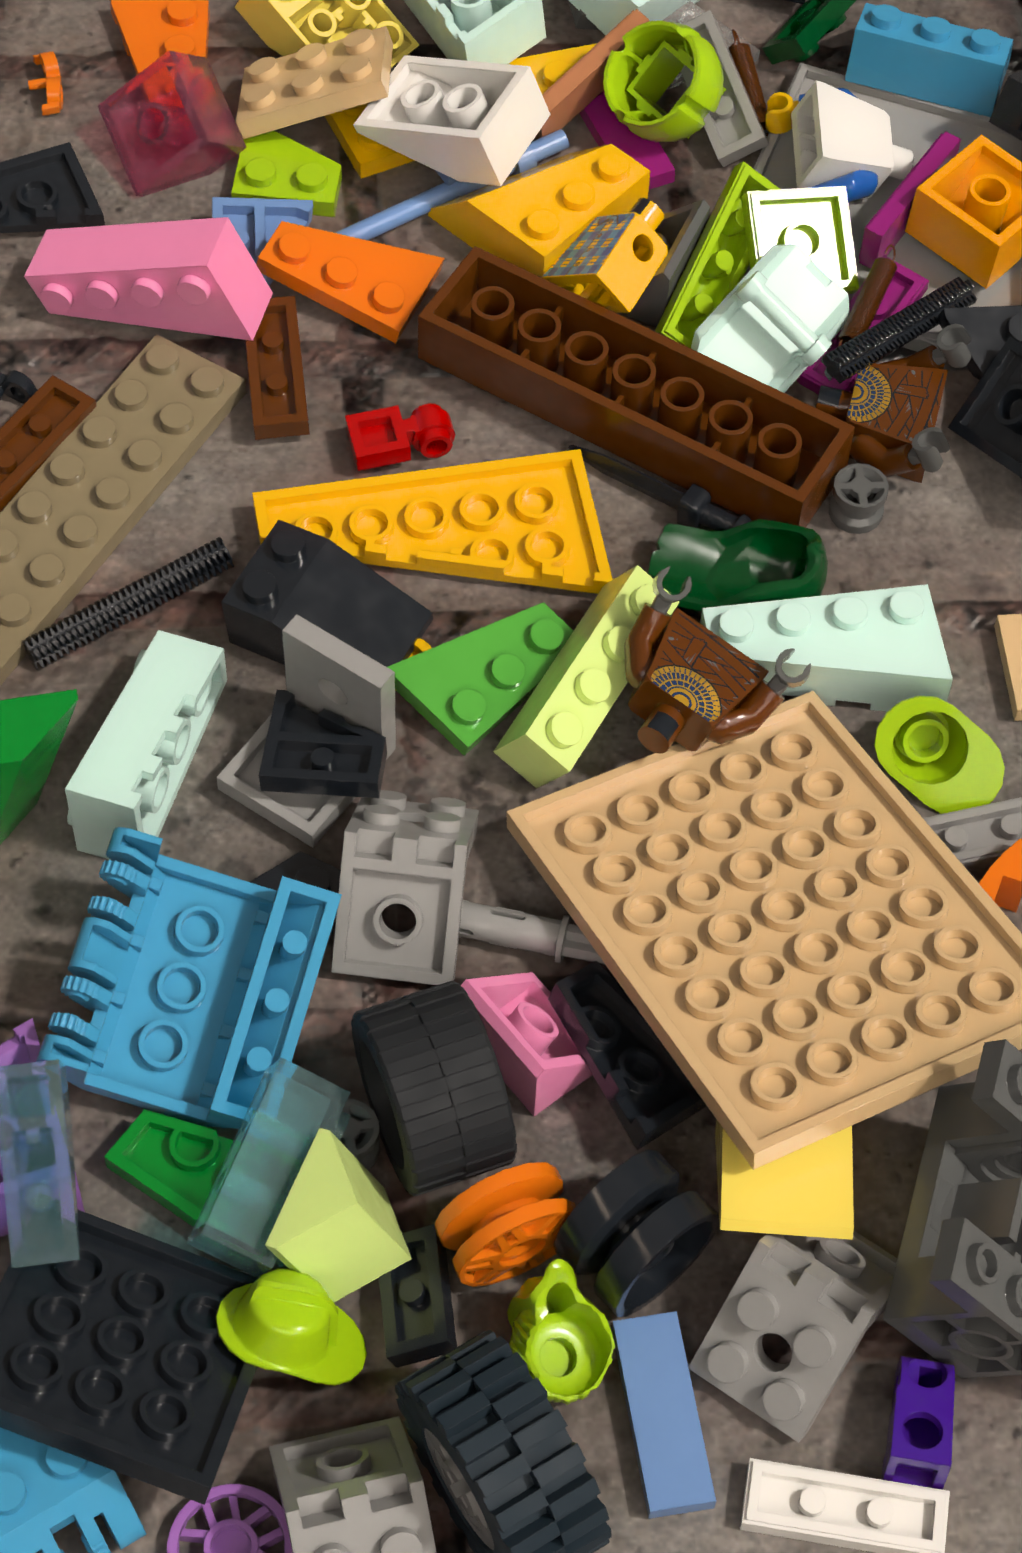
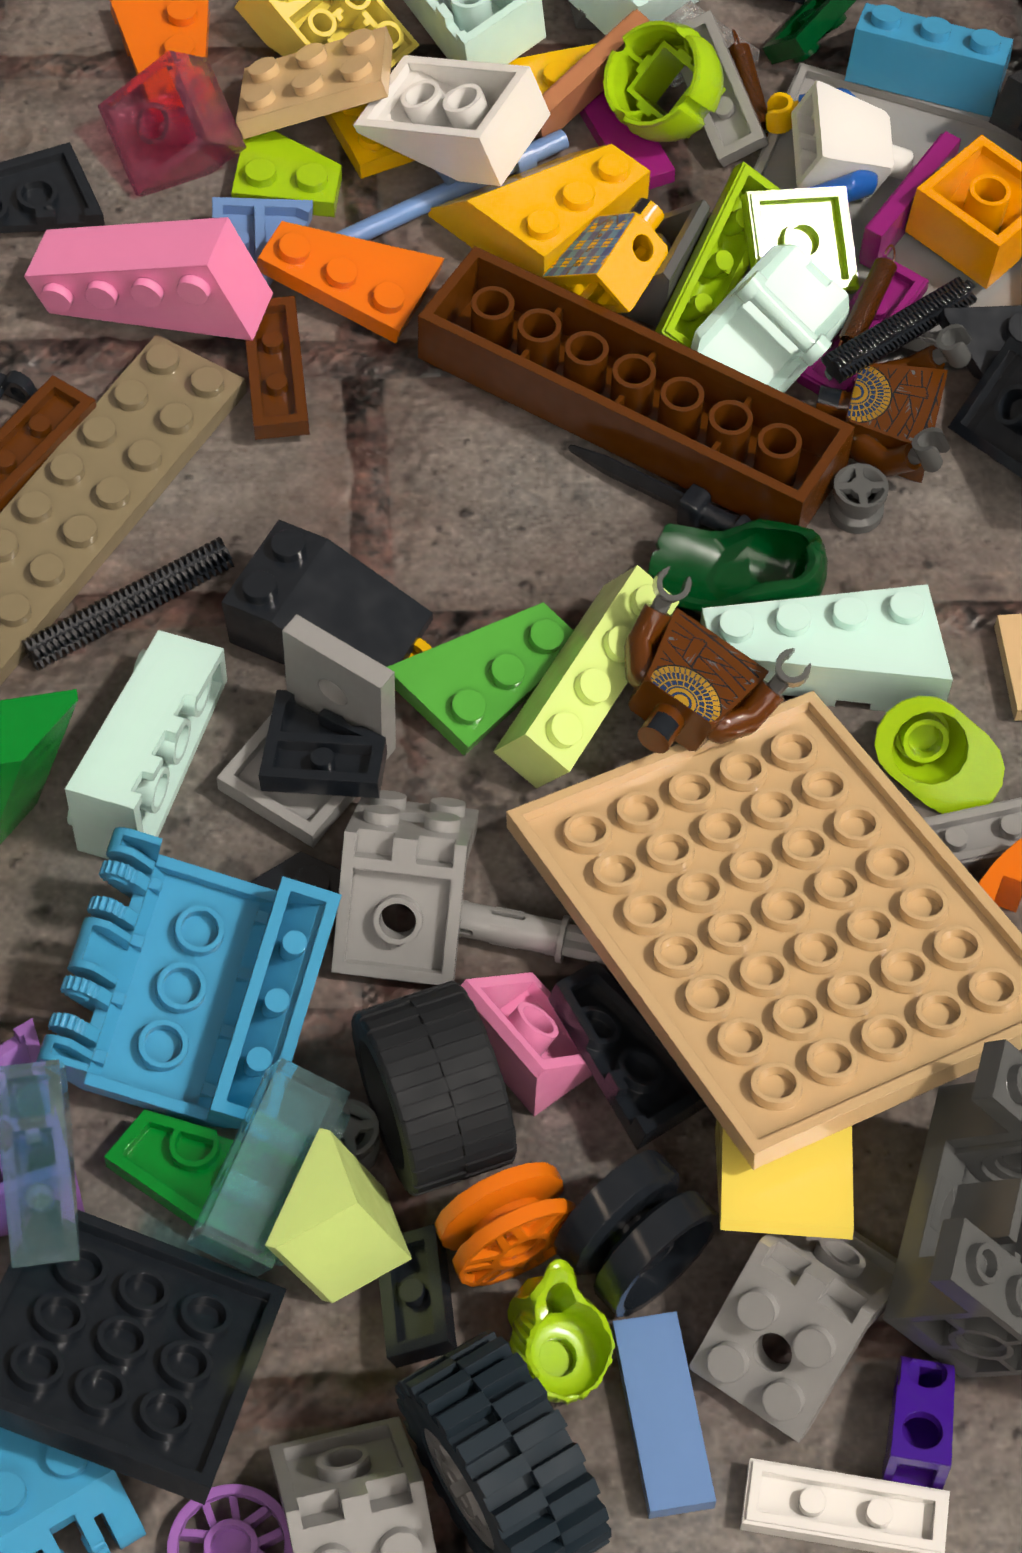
orange piece [28,51,64,116] -> none
lime piece [216,1269,367,1386] -> none
yellow wing [252,449,613,594] -> none
red plate [345,403,455,471] -> none

